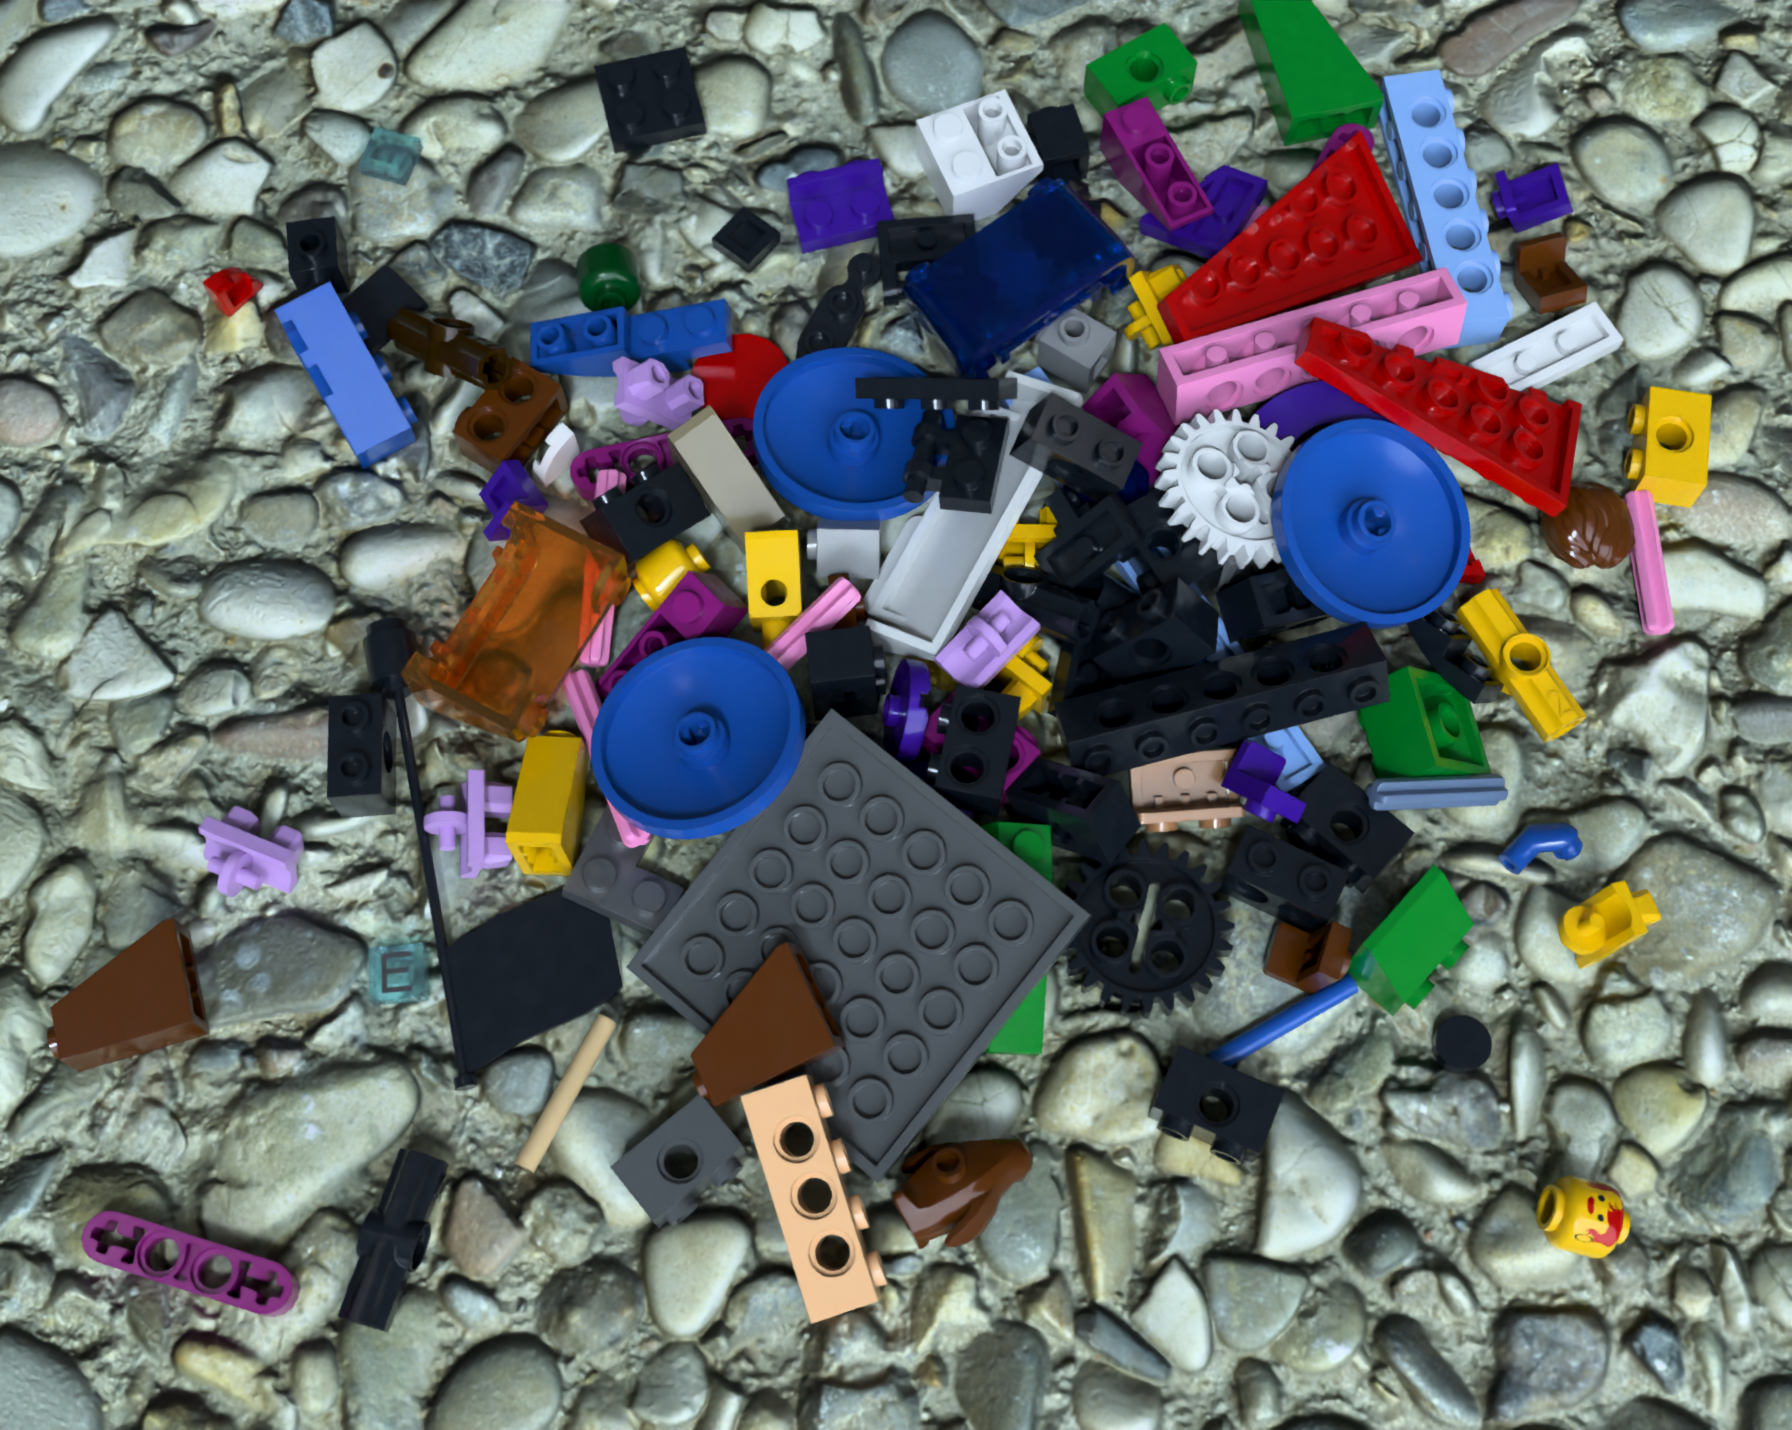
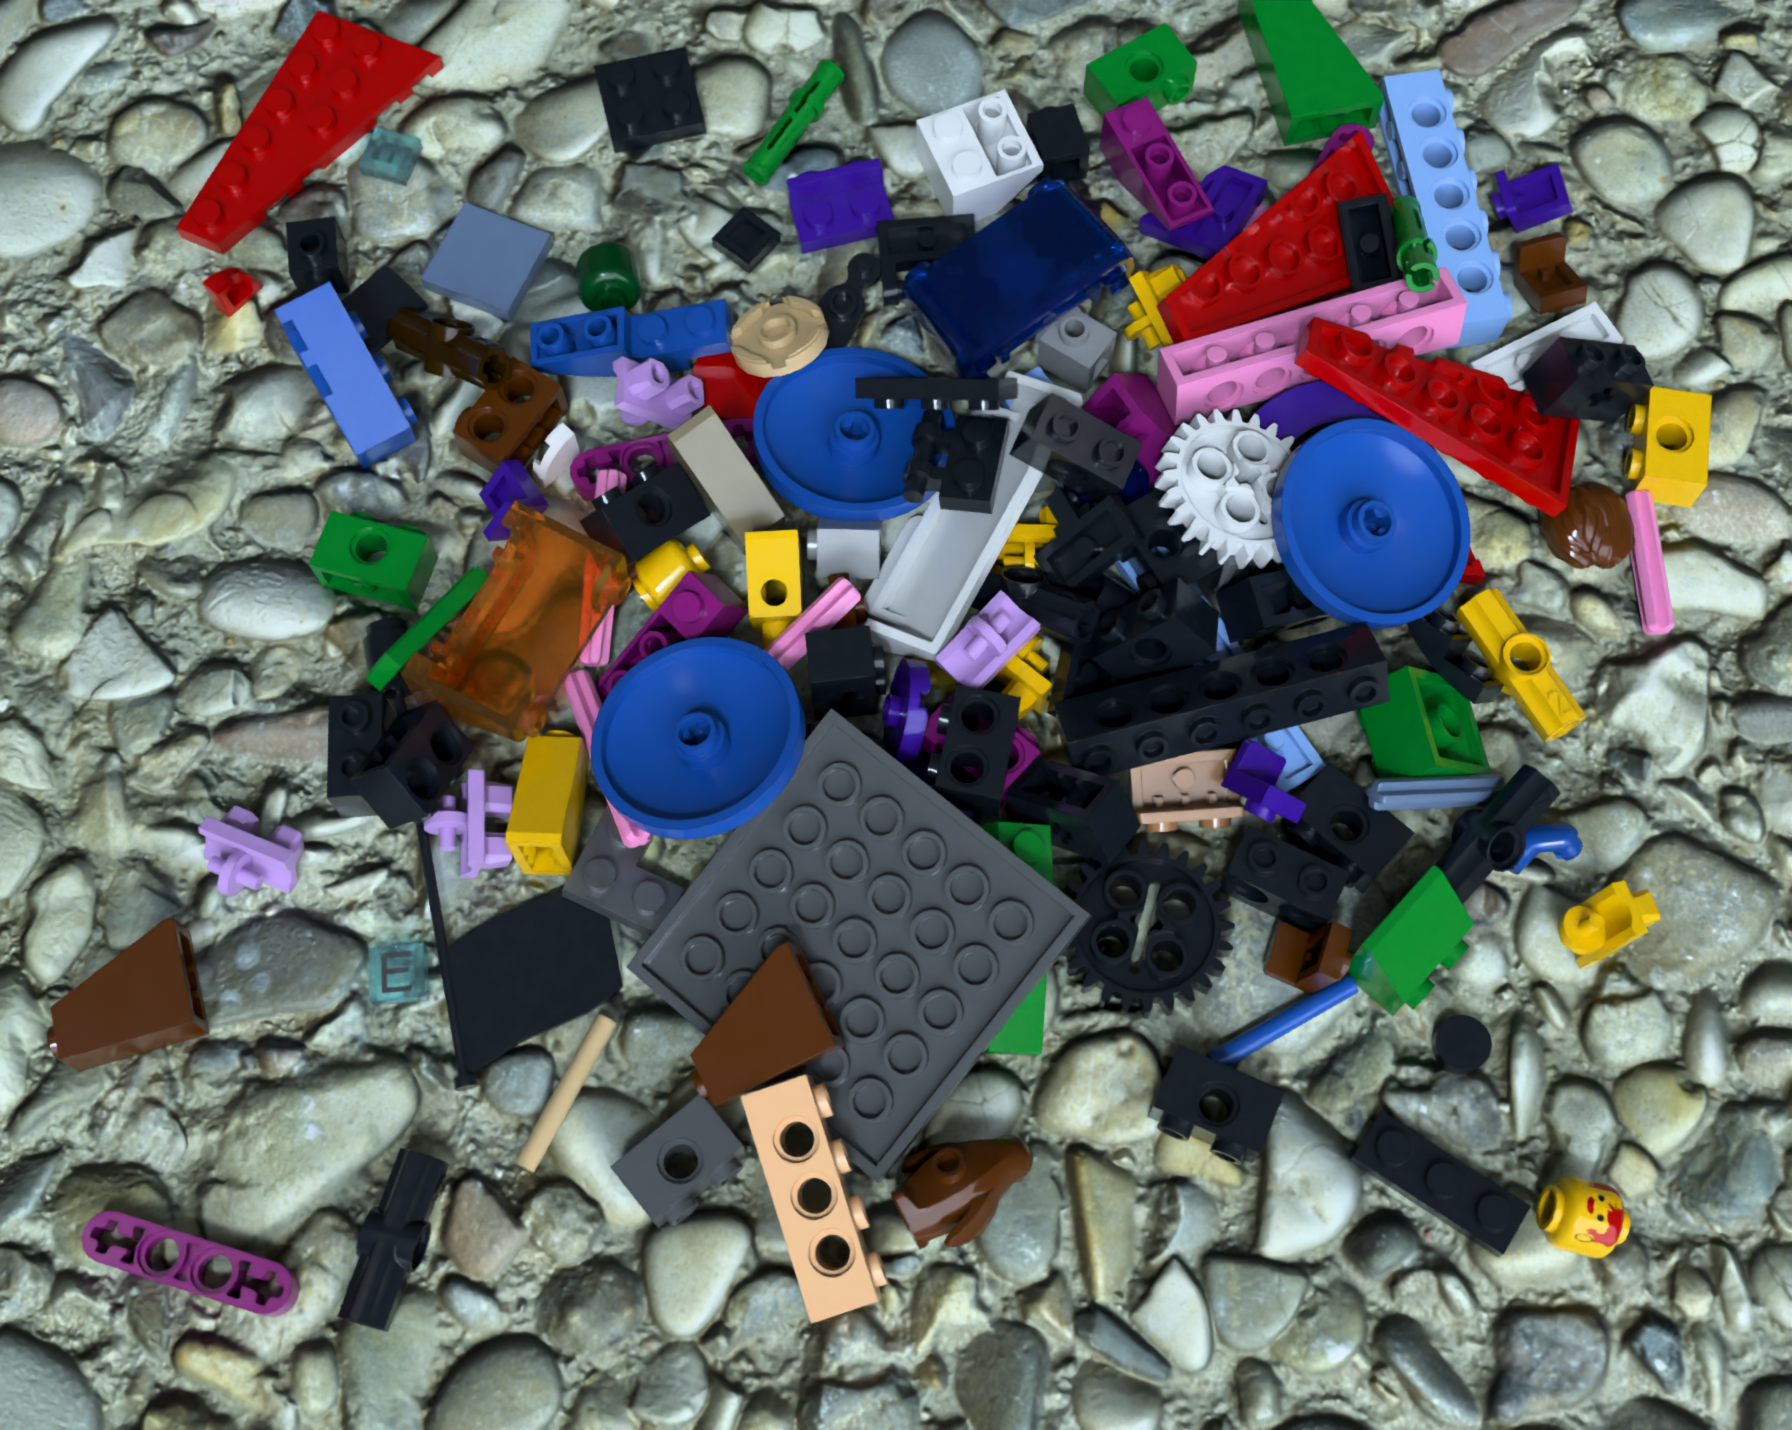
none -> red wing [176,10,444,255]
none -> green brick [309,510,438,611]
none -> black brick [349,700,475,829]
none -> green tile [366,566,491,691]
none -> sand blue tile [421,202,554,322]
none -> tan tile [730,296,829,378]
none -> green pin [743,59,844,186]
none -> black slope [1337,193,1402,293]
none -> black plate [1349,1110,1531,1257]
none -> green pin [1389,195,1440,293]
none -> black piece [1435,764,1561,905]
none -> black brick [1522,337,1654,423]

